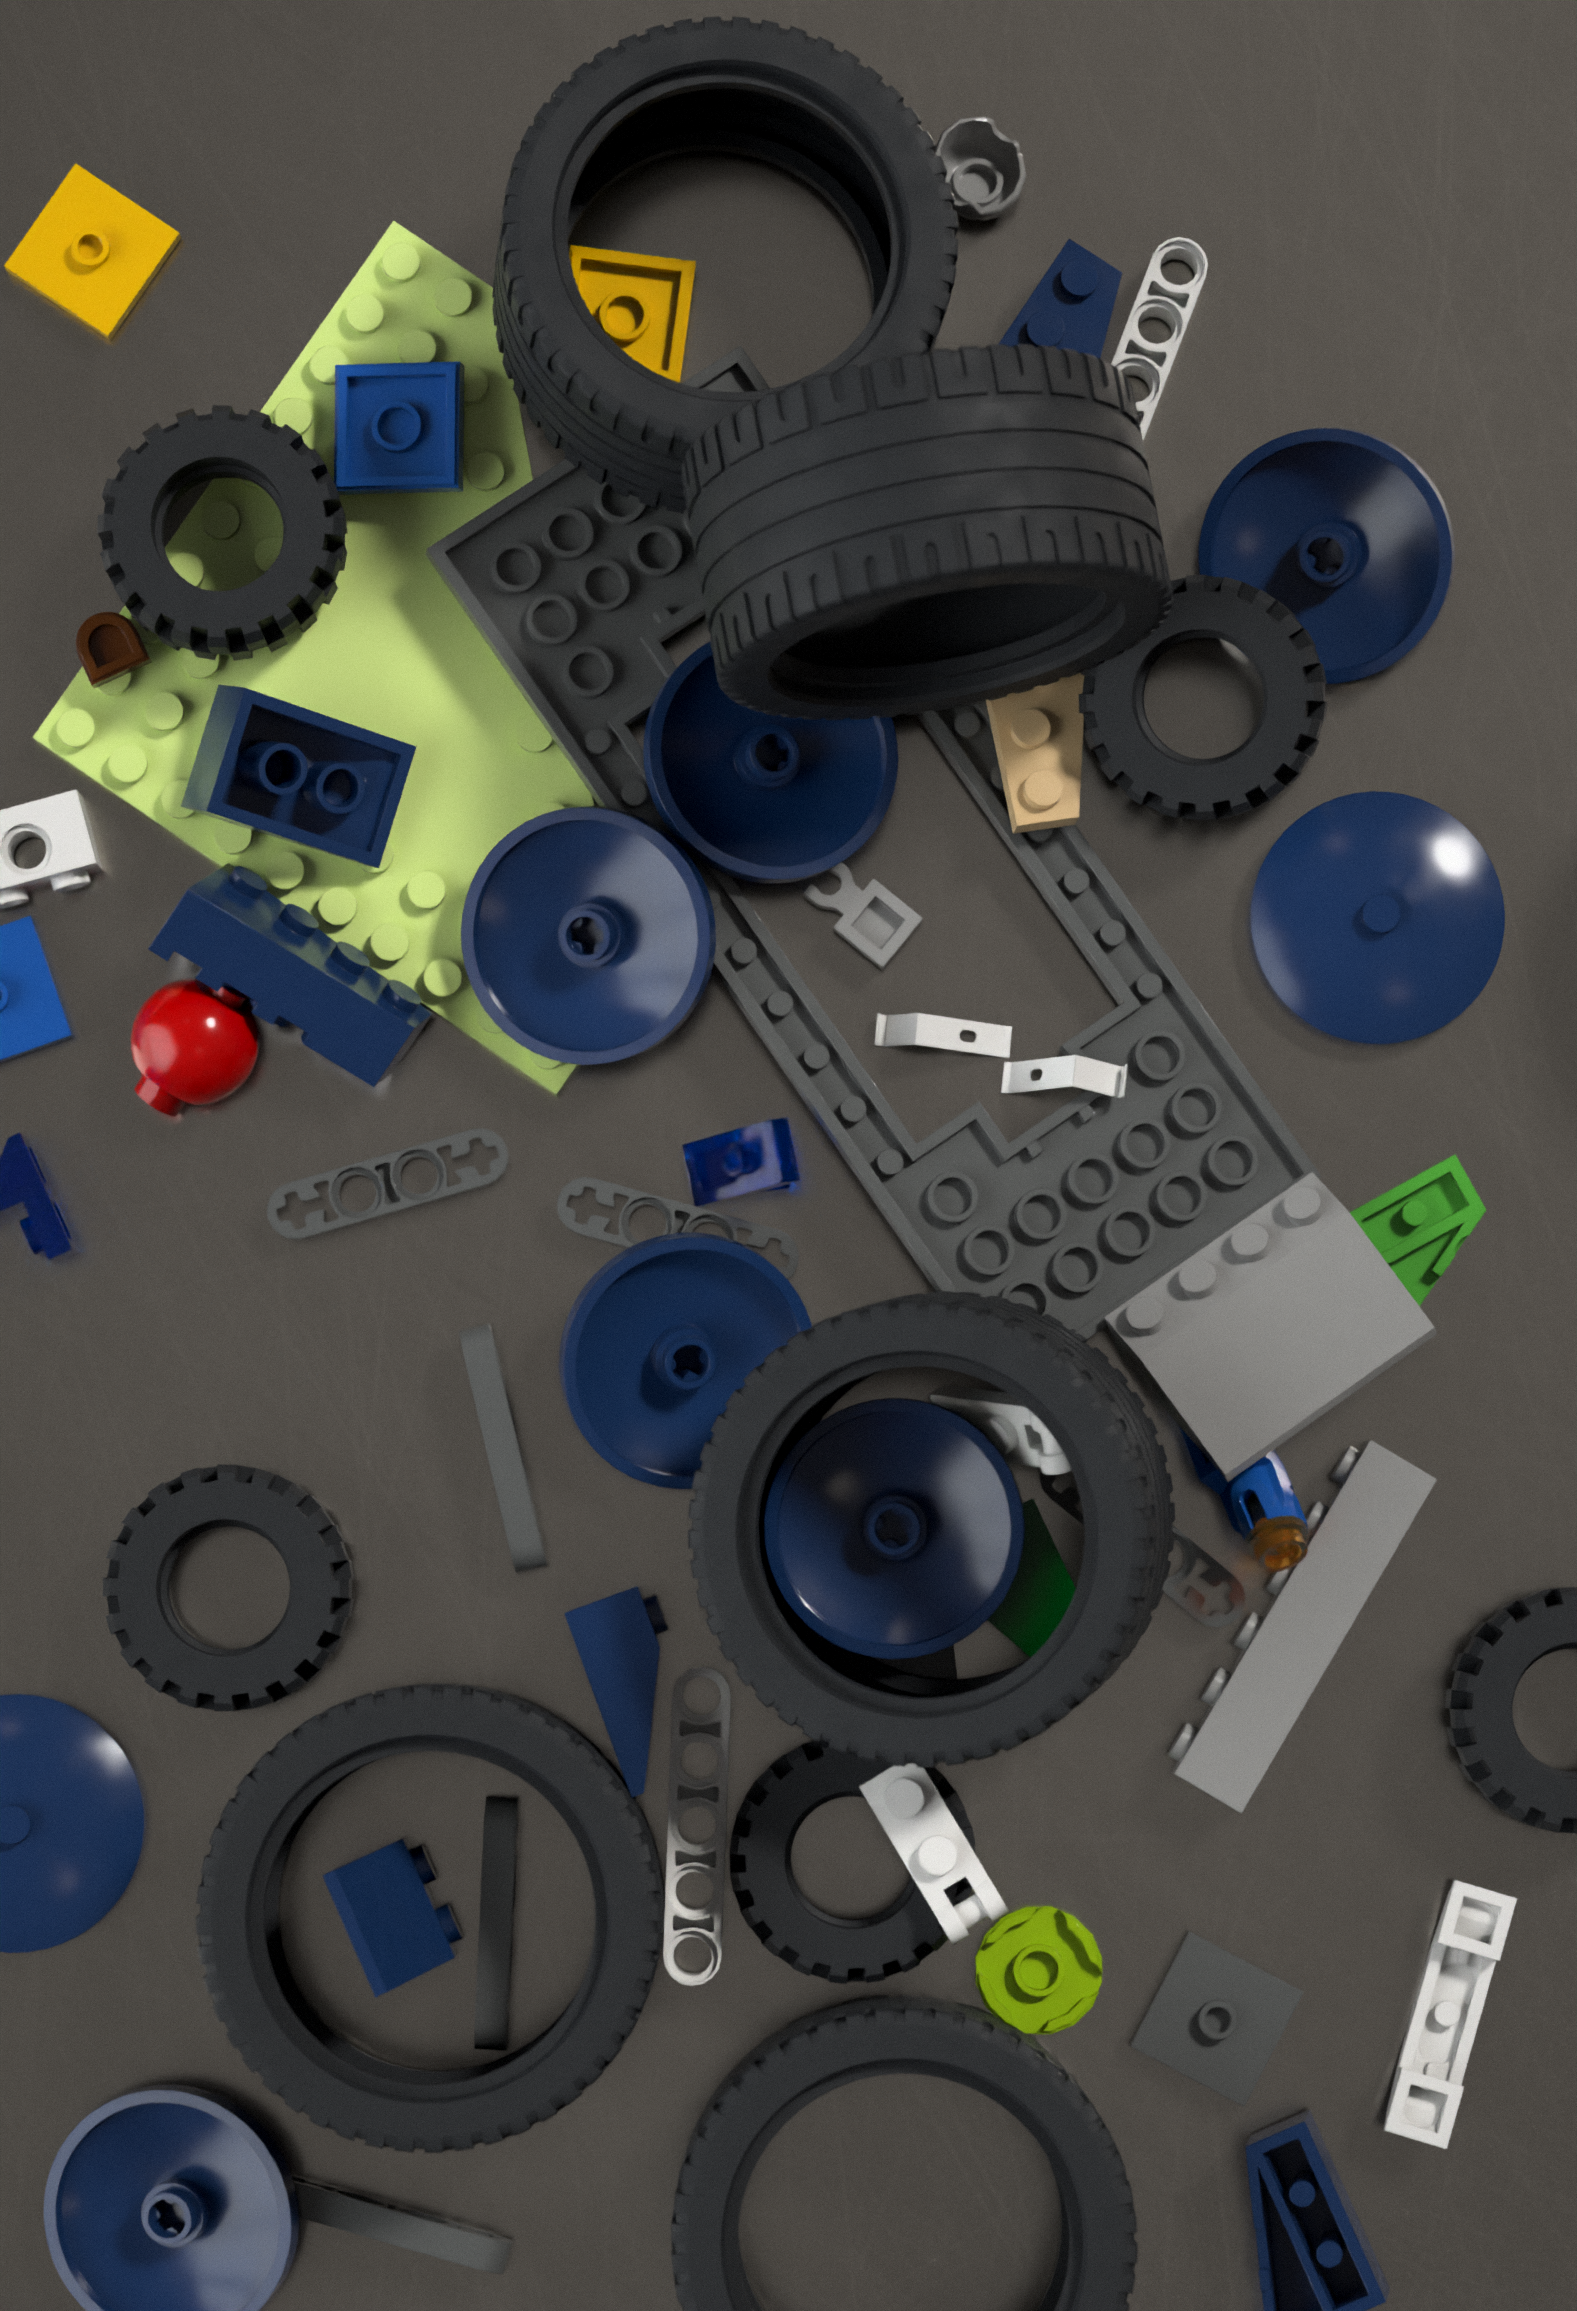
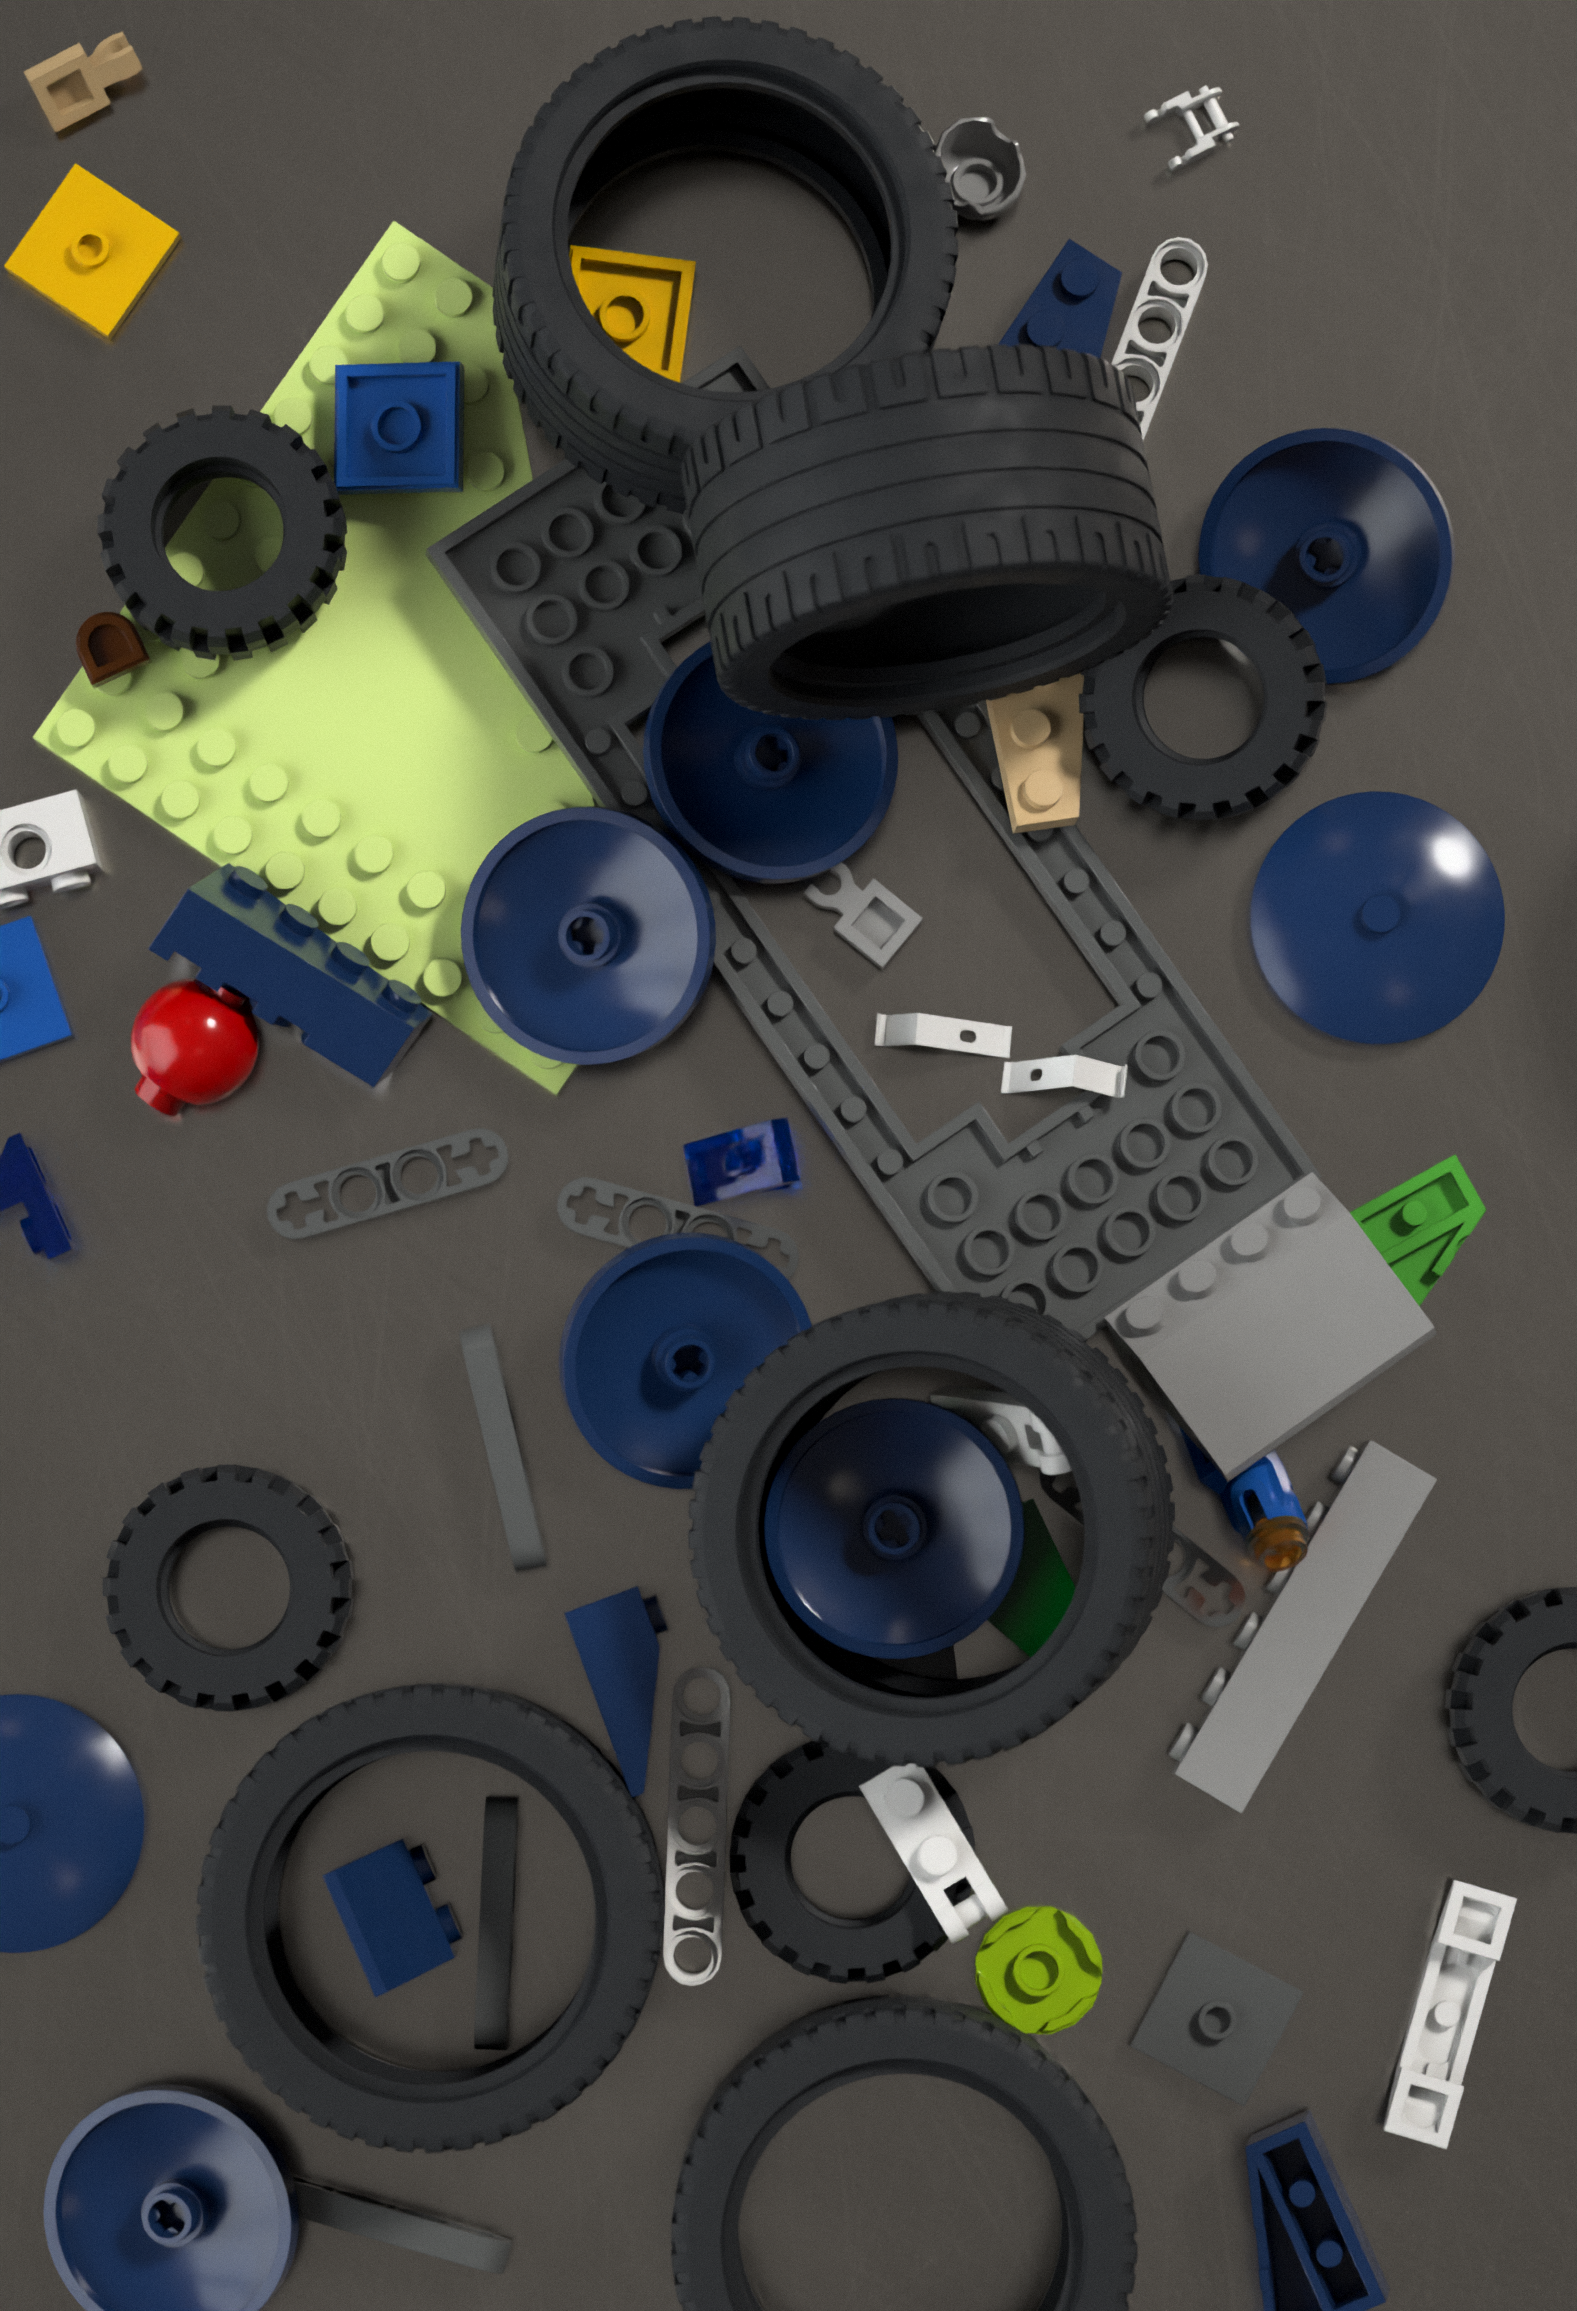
dark blue slope [181,685,416,868] -> none
none -> tan plate [24,32,143,133]
none -> white piece [1144,86,1240,171]

